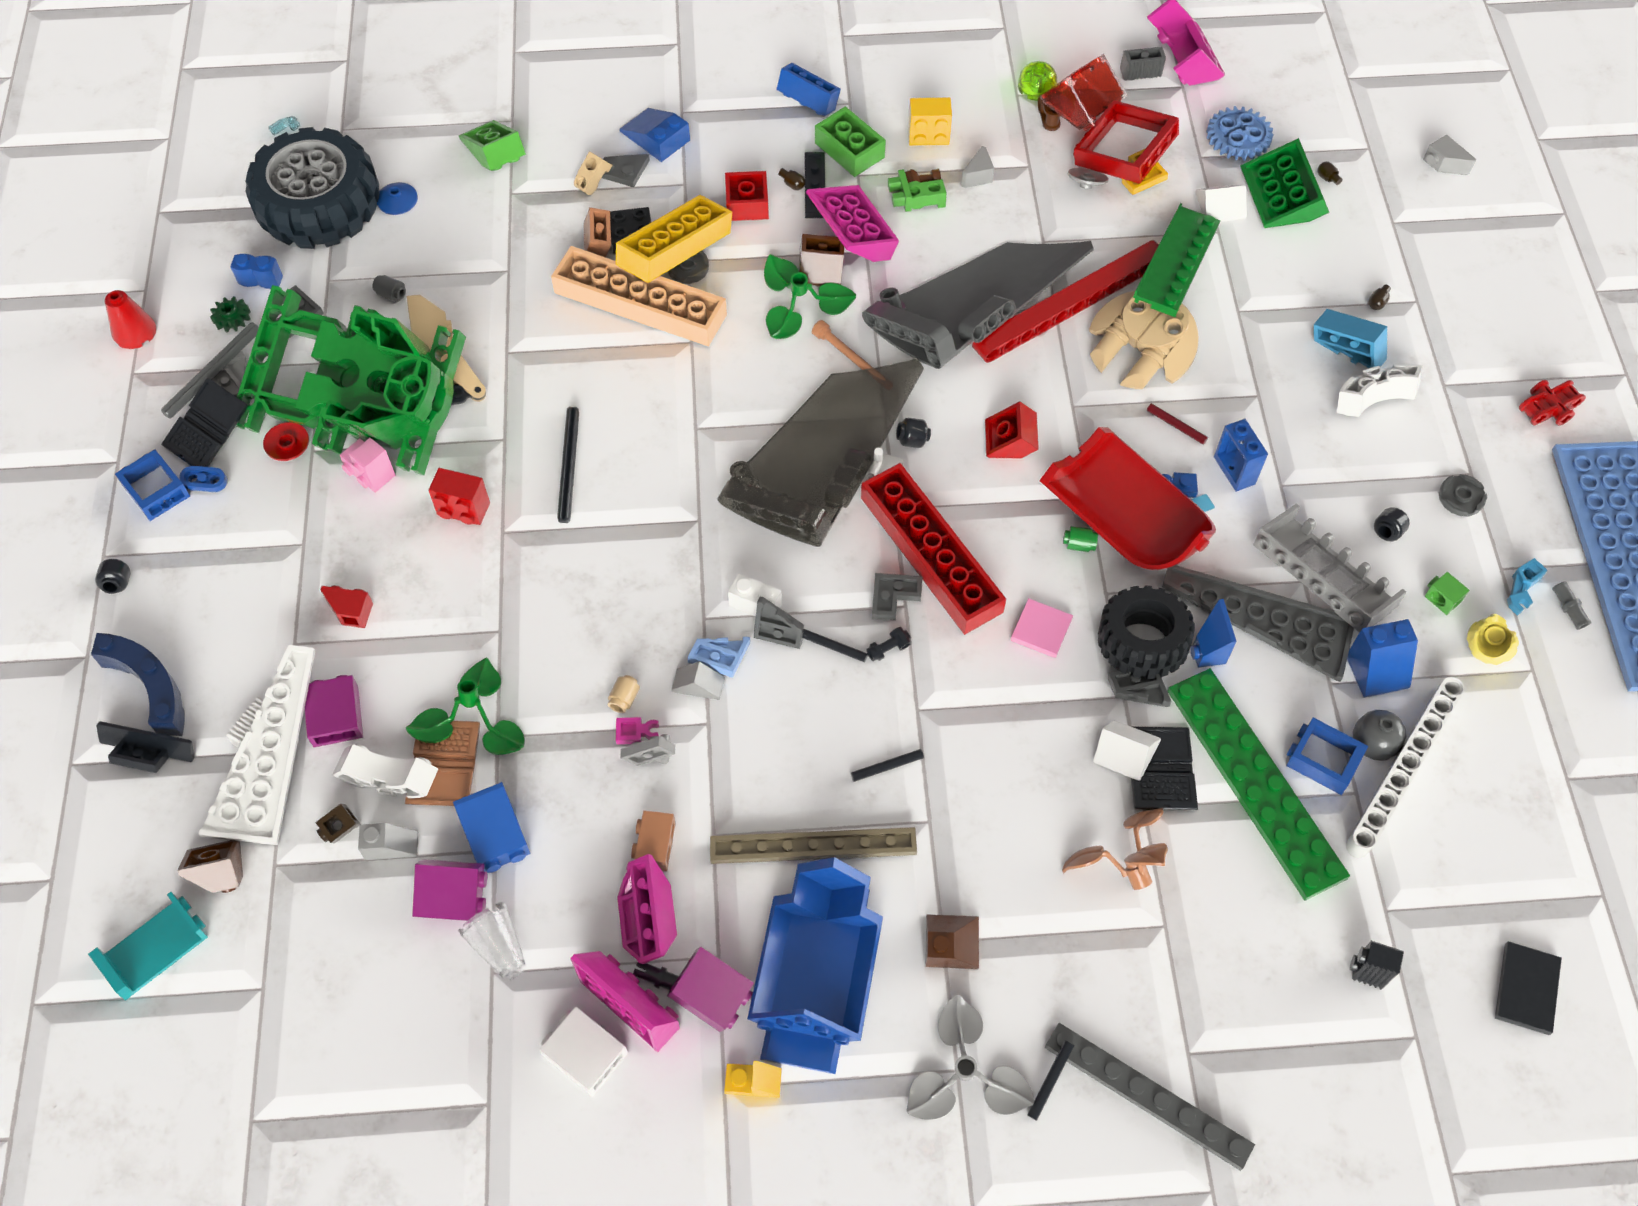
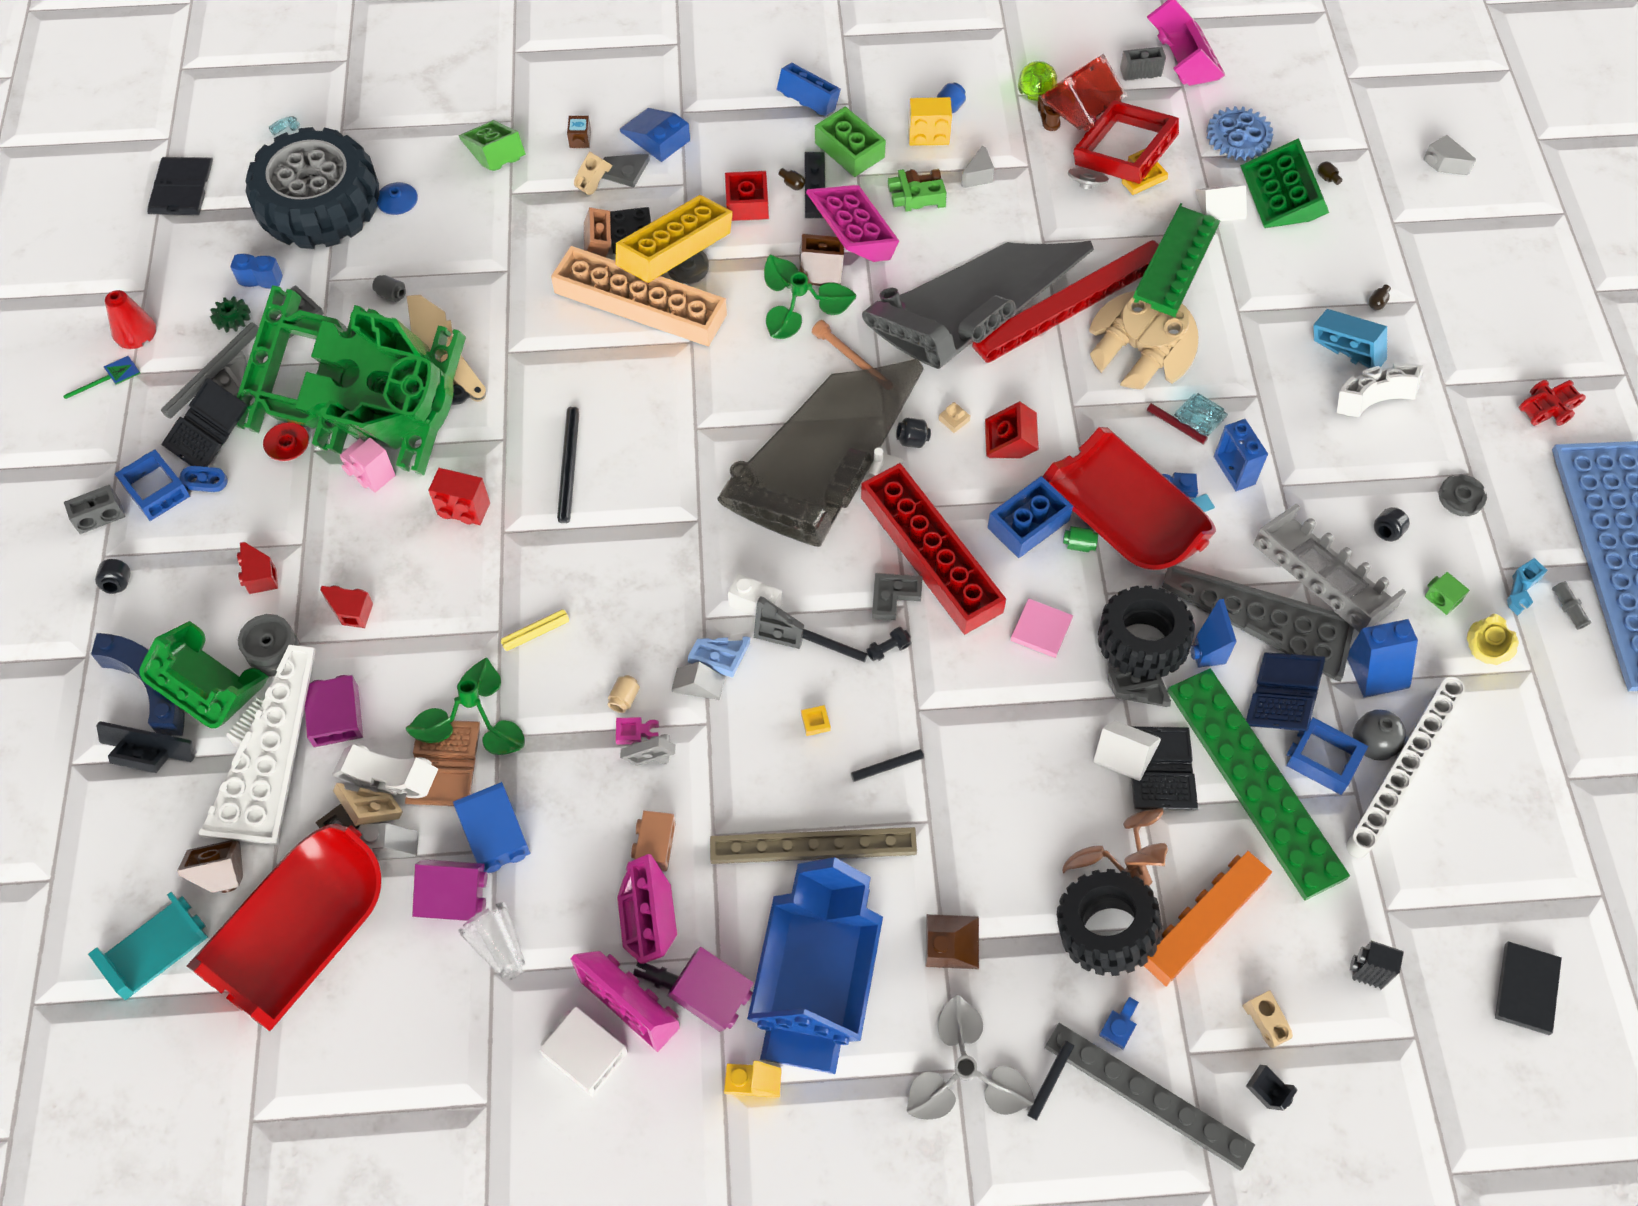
none -> piece [63,356,140,399]
none -> dark grey brick [64,484,126,534]
none -> green windscreen [139,621,269,729]
none -> black piece [147,157,213,215]
none -> red panel [187,824,381,1031]
none -> red slope [237,542,278,594]
none -> dark grey wheel [238,614,300,677]
none -> tan wing [333,783,403,825]
none -> light yellow axle [500,609,569,651]
none -> reddish brown brick [567,116,591,148]
none -> yellow plate [801,705,831,736]
none -> blue head [937,82,966,113]
none -> tan tile [939,402,971,433]
none -> blue brick [987,476,1073,558]
none -> black tyre [1056,869,1162,976]
none -> blue plate [1099,997,1139,1049]
none -> orange brick [1144,851,1272,987]
none -> clear light blue piece [1174,393,1228,436]
none -> tan leg [1242,990,1293,1048]
none -> dark blue piece [1246,652,1325,731]
none -> black bracket [1246,1065,1298,1111]

